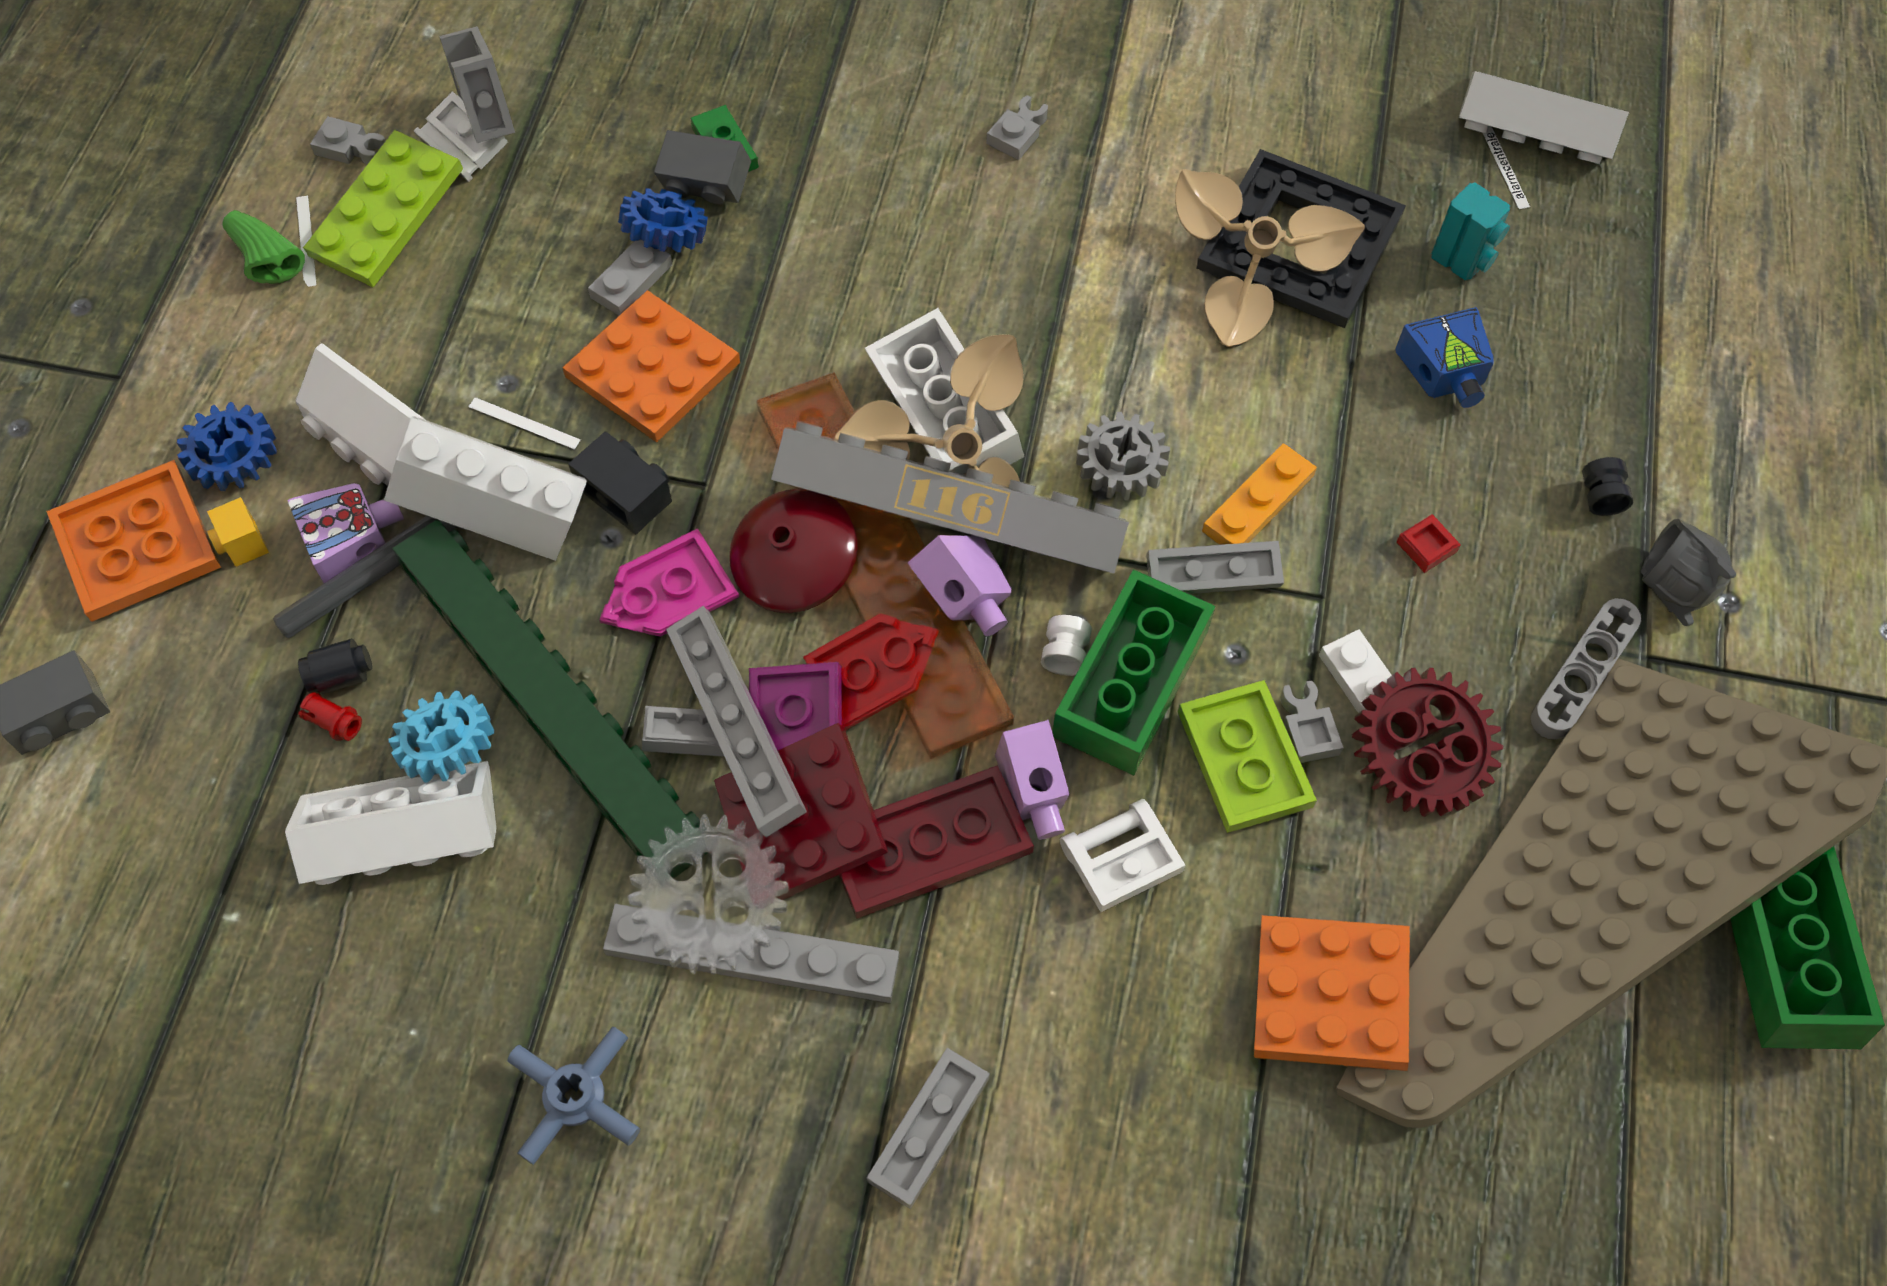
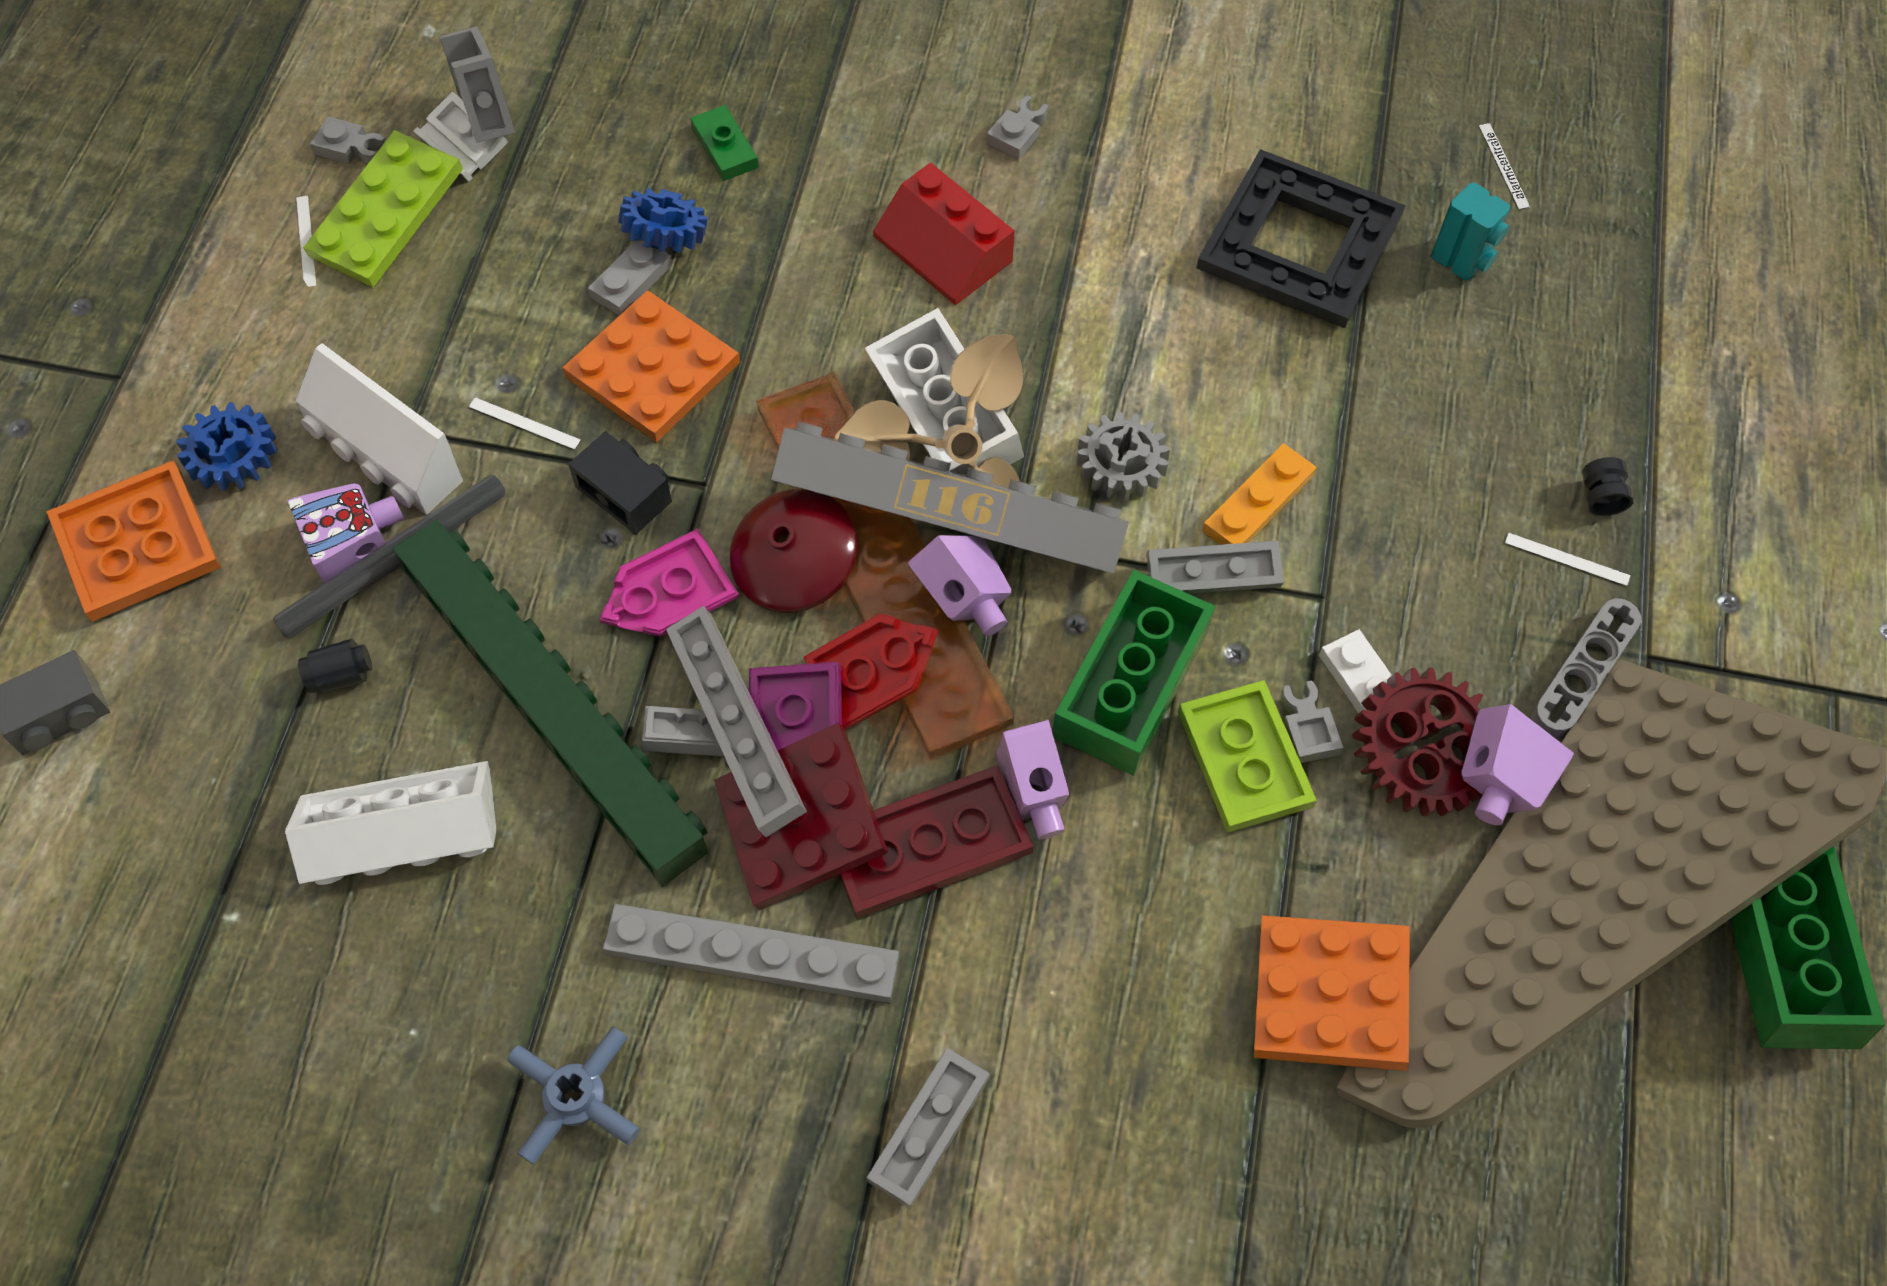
yellow plate [207,497,270,567] -> none
bright green piece [222,210,305,284] -> none
red pin [298,692,362,741] -> none
white slope [384,416,587,561] -> none
medium azure gear [389,691,494,783] -> none
clear gear [628,814,789,975] -> none
dark grey brick [654,130,751,204] -> none
white wheel [1041,615,1092,676] -> none
white plate [1060,799,1185,912] -> none
tan plant [1175,169,1365,347] -> none
blue torso [1395,307,1494,408] -> none
red tile [1396,514,1461,573] -> none
white slope [1458,71,1629,164] -> none
dark grey helmet [1641,519,1736,626] -> none
none -> red slope [873,162,1015,306]
none -> lavender torso [1461,704,1574,825]
none -> white sticker [1505,533,1630,586]

